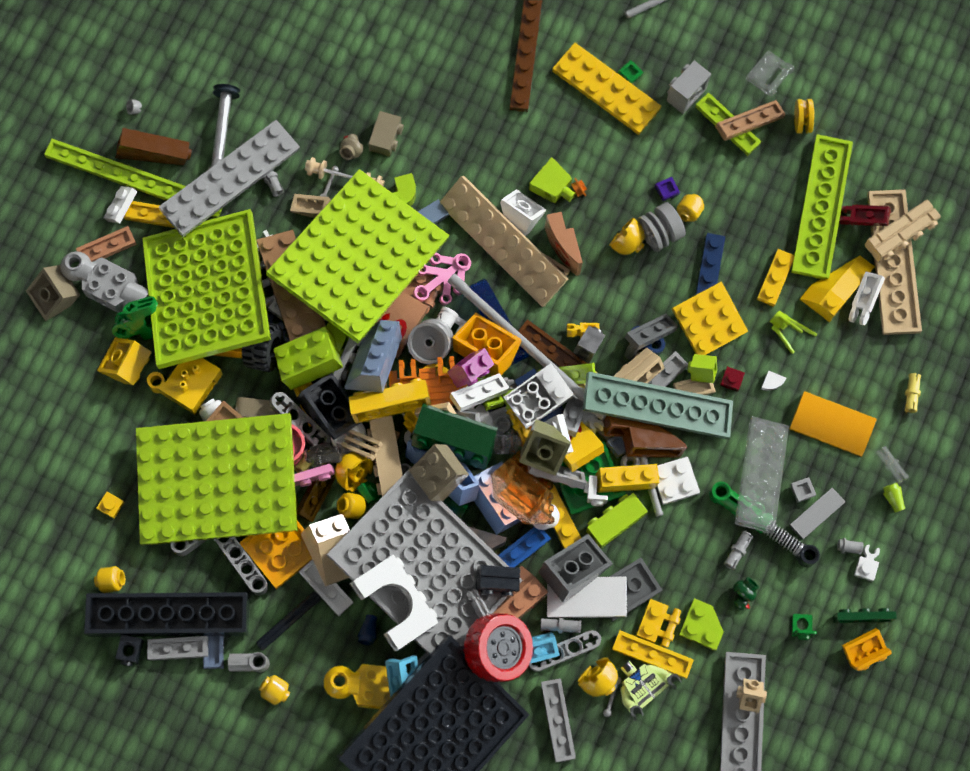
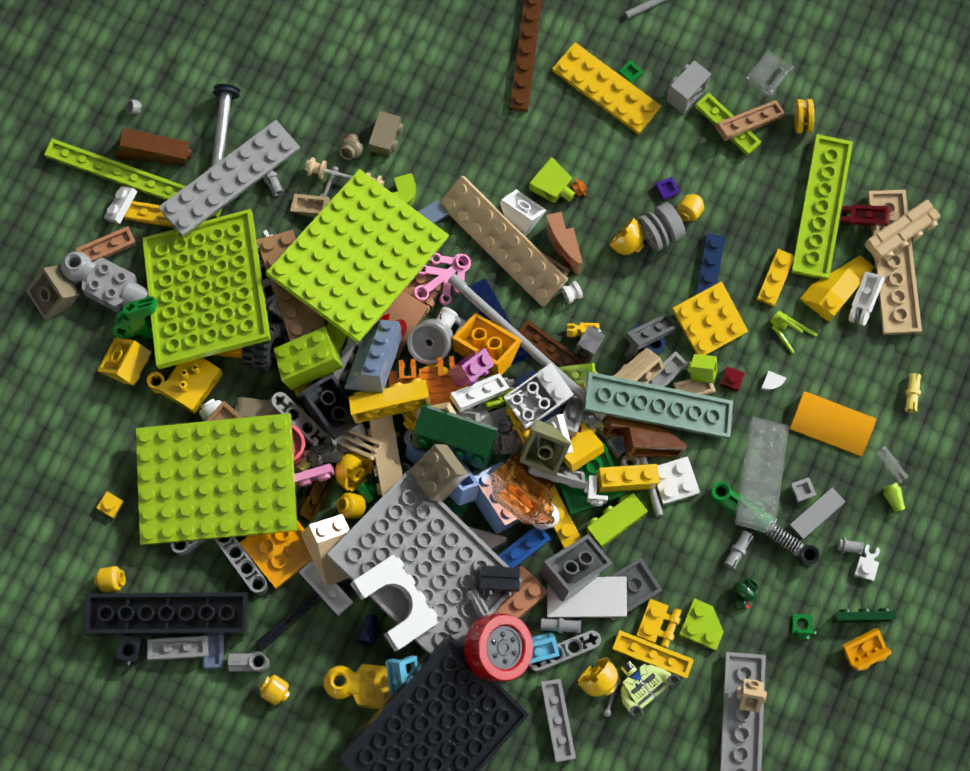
none -> white wheel [561,281,583,304]

